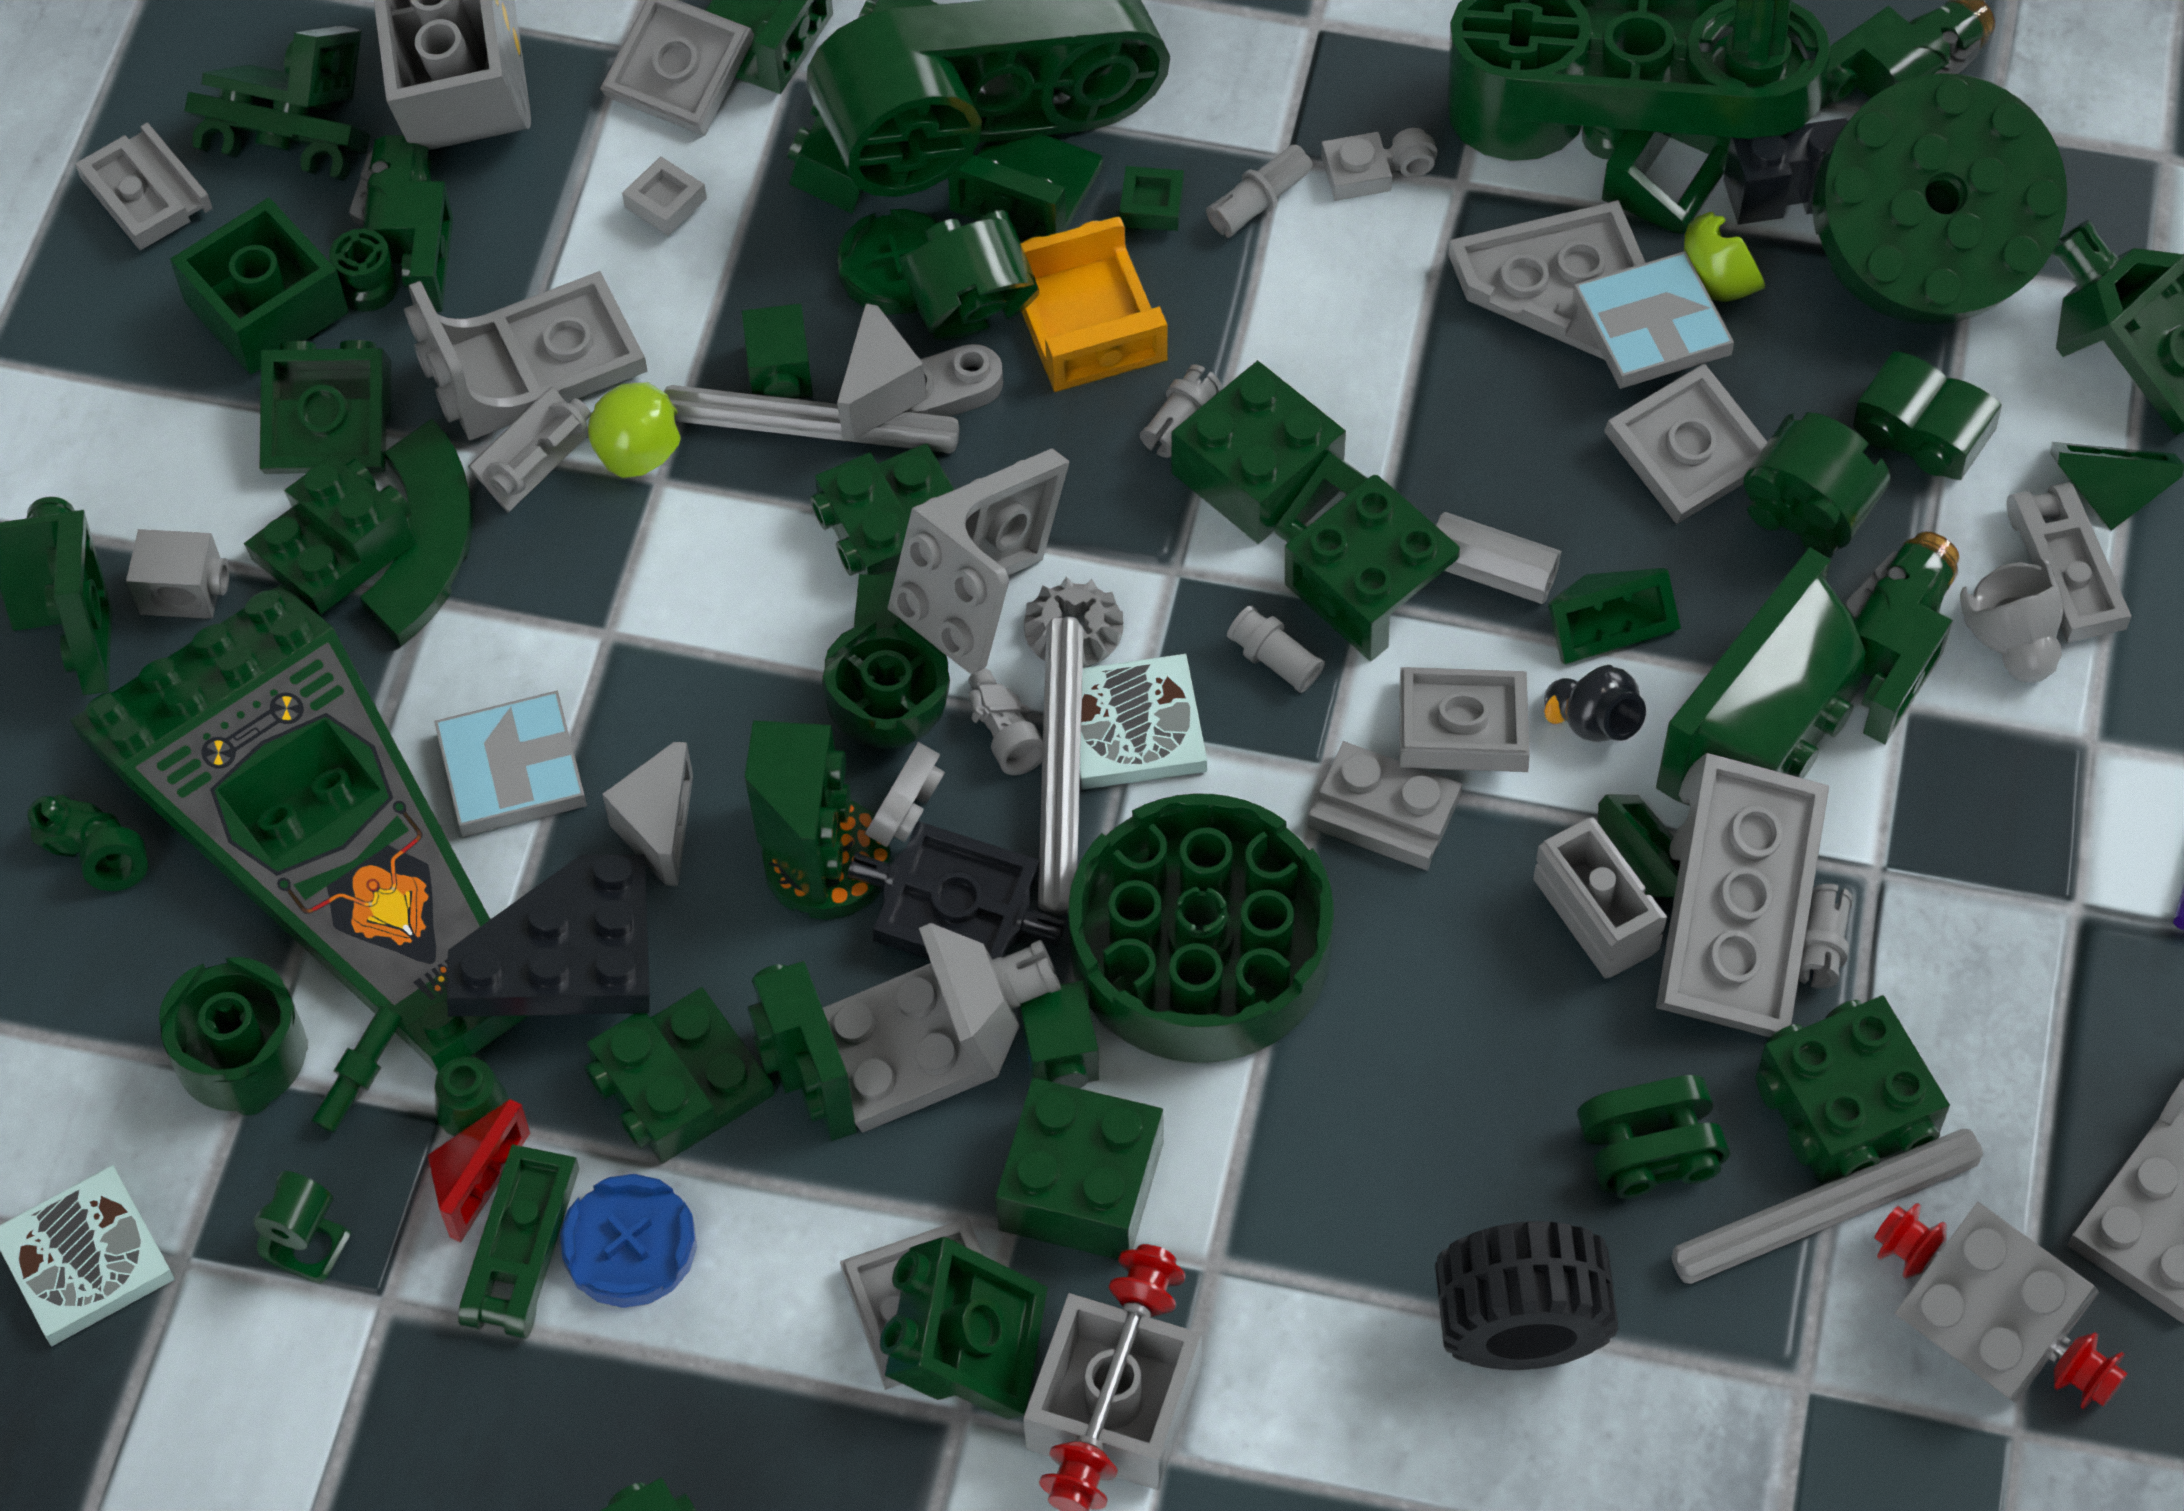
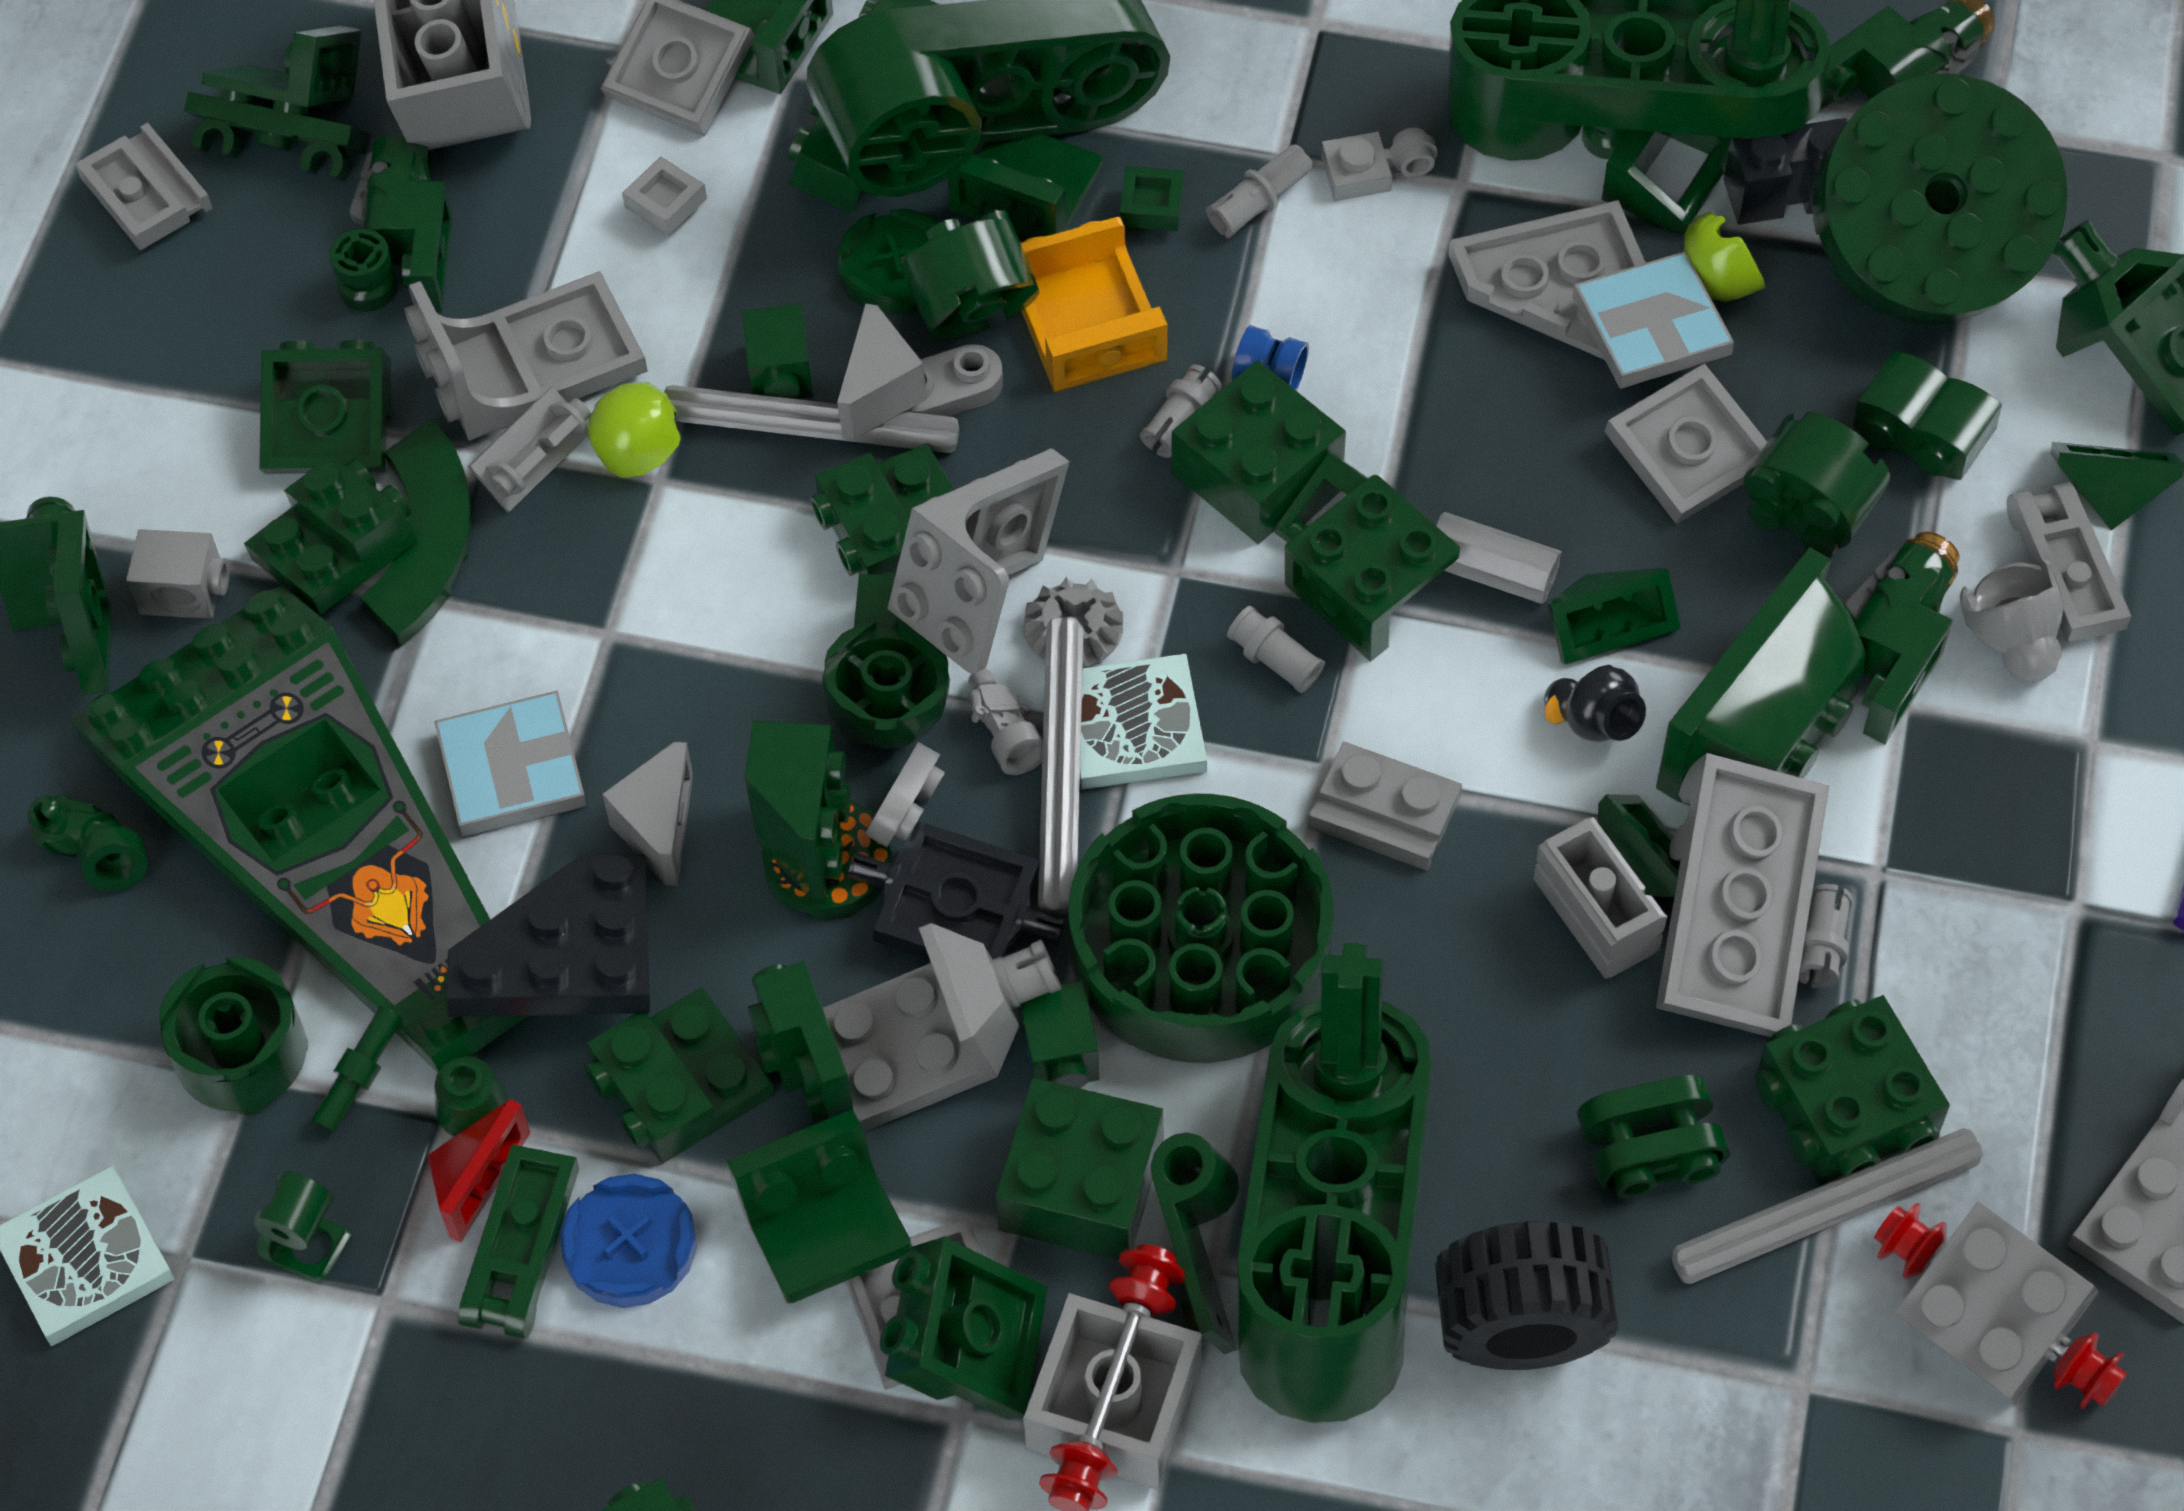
dark green brick [170,197,349,375] -> none
light grey tile [1399,667,1530,772] -> none
none -> dark green bracket [727,1109,912,1304]
none -> dark green door [1151,1132,1239,1355]
none -> blue wheel [1231,325,1309,391]
none -> dark green beam [1237,943,1432,1423]

